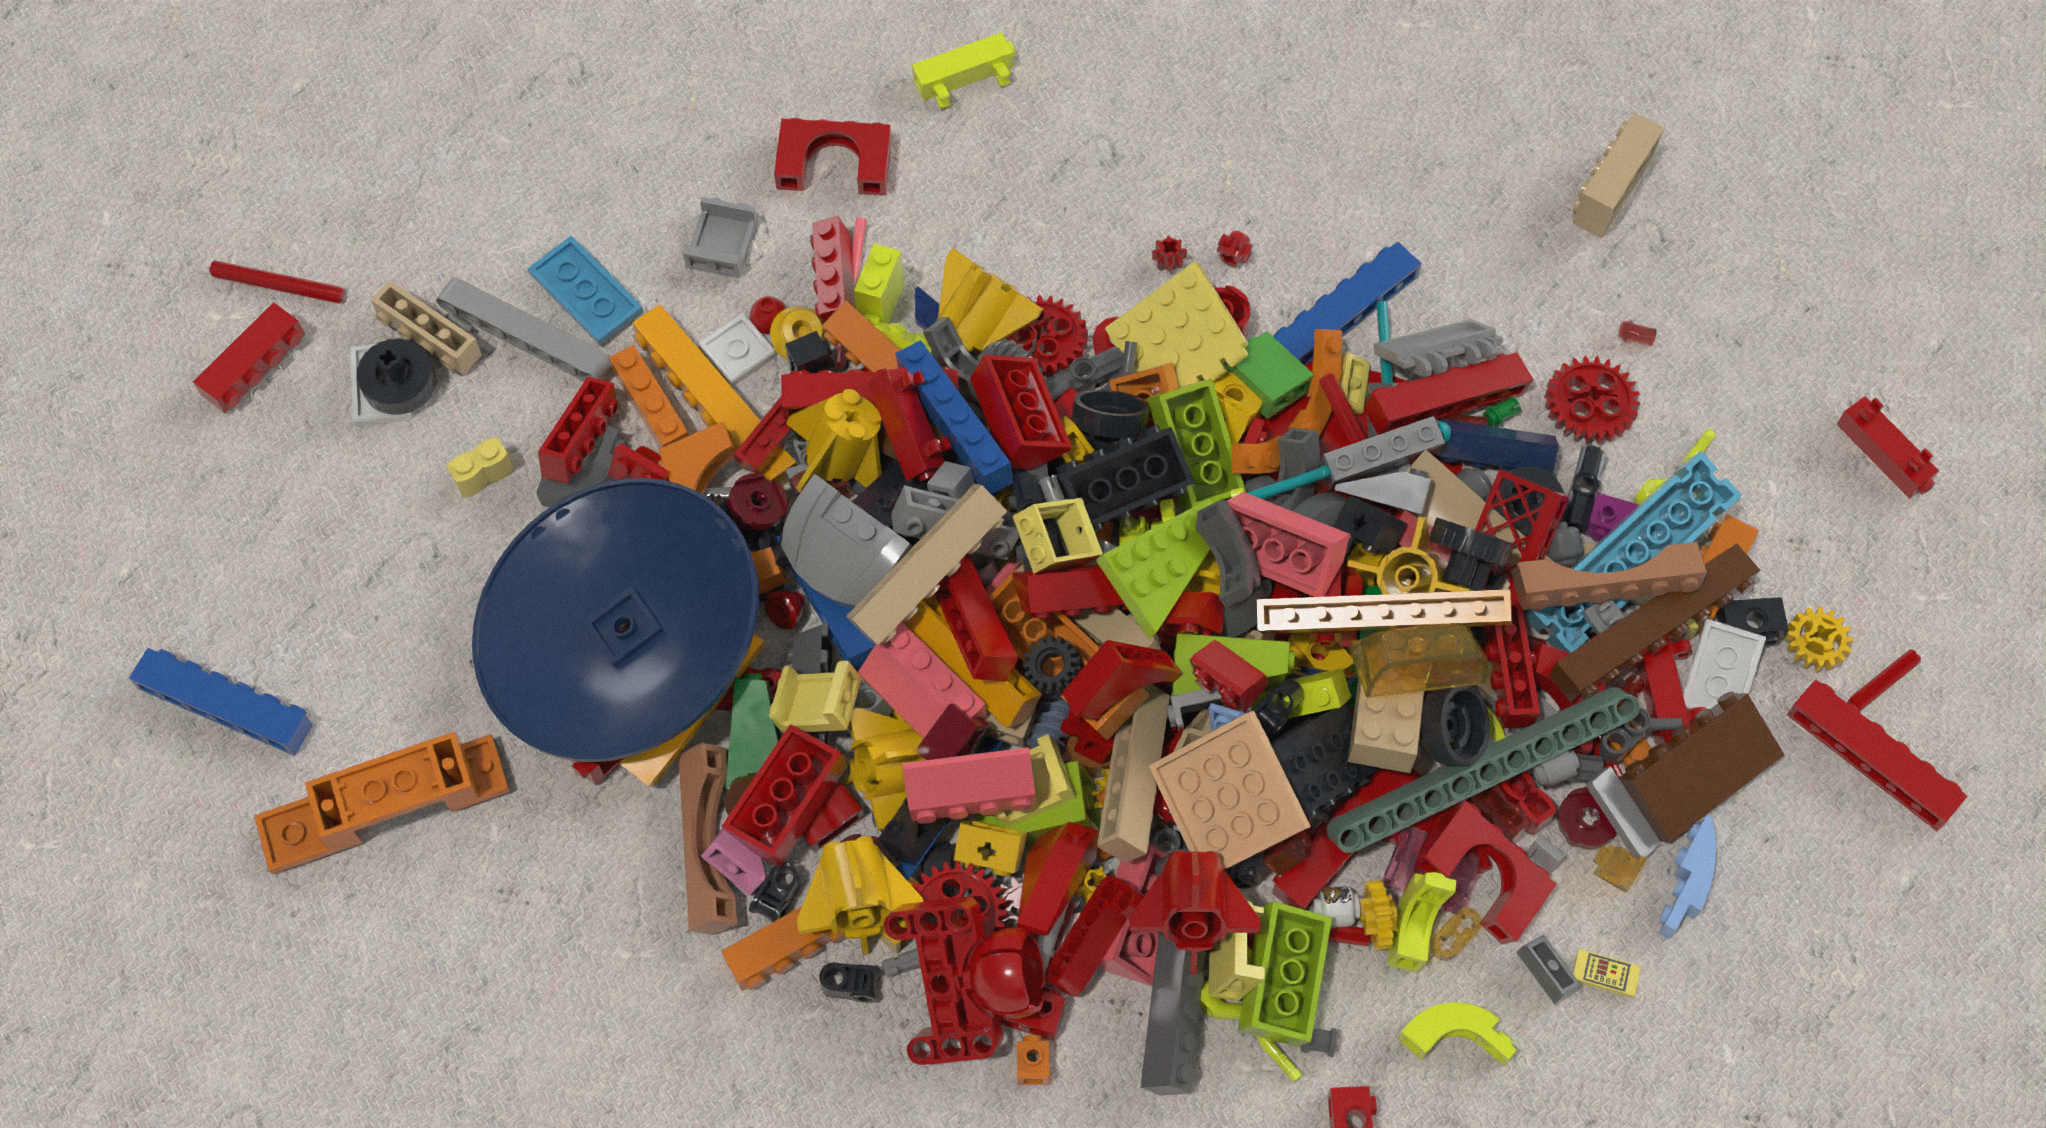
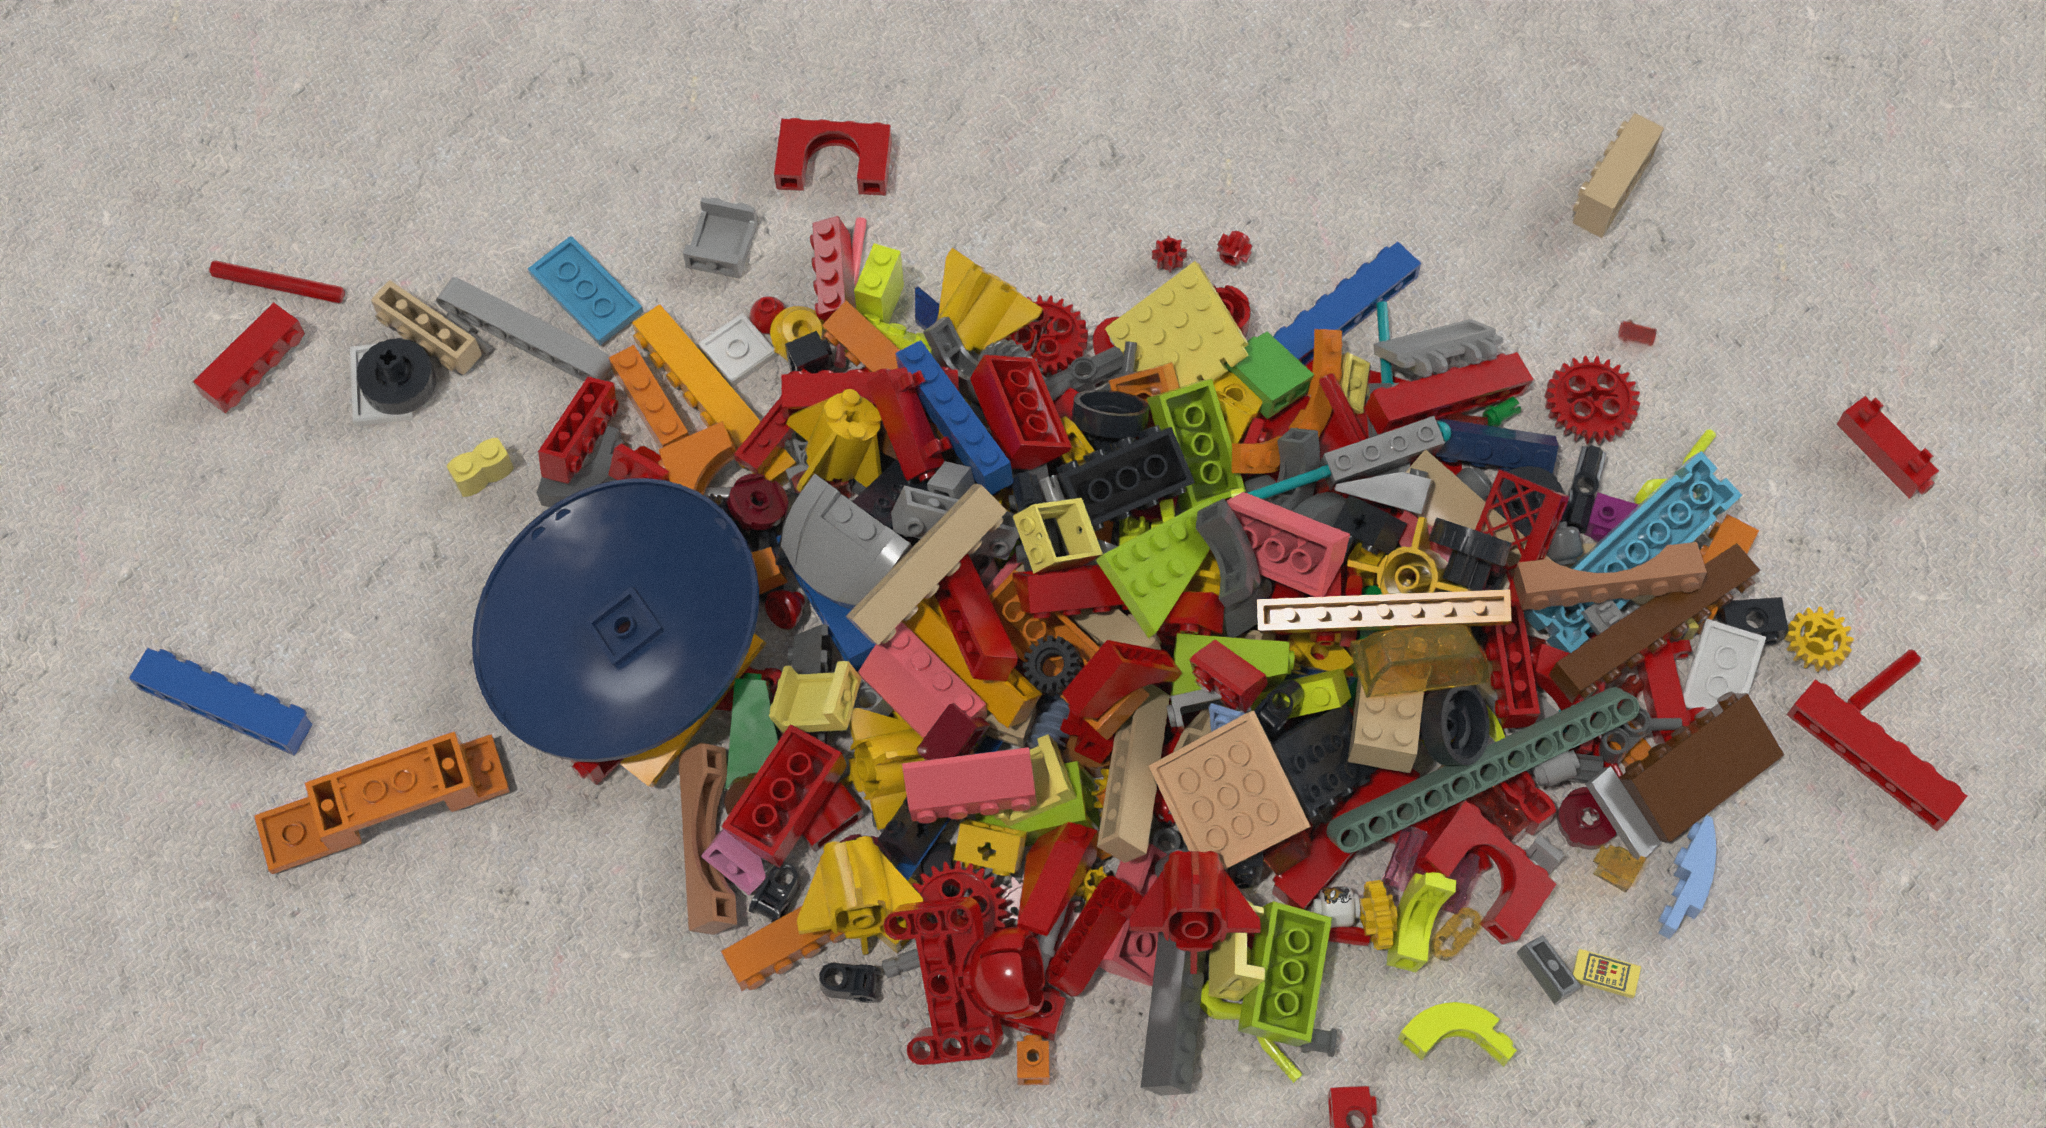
neon yellow brick [912,32,1016,109] -> none

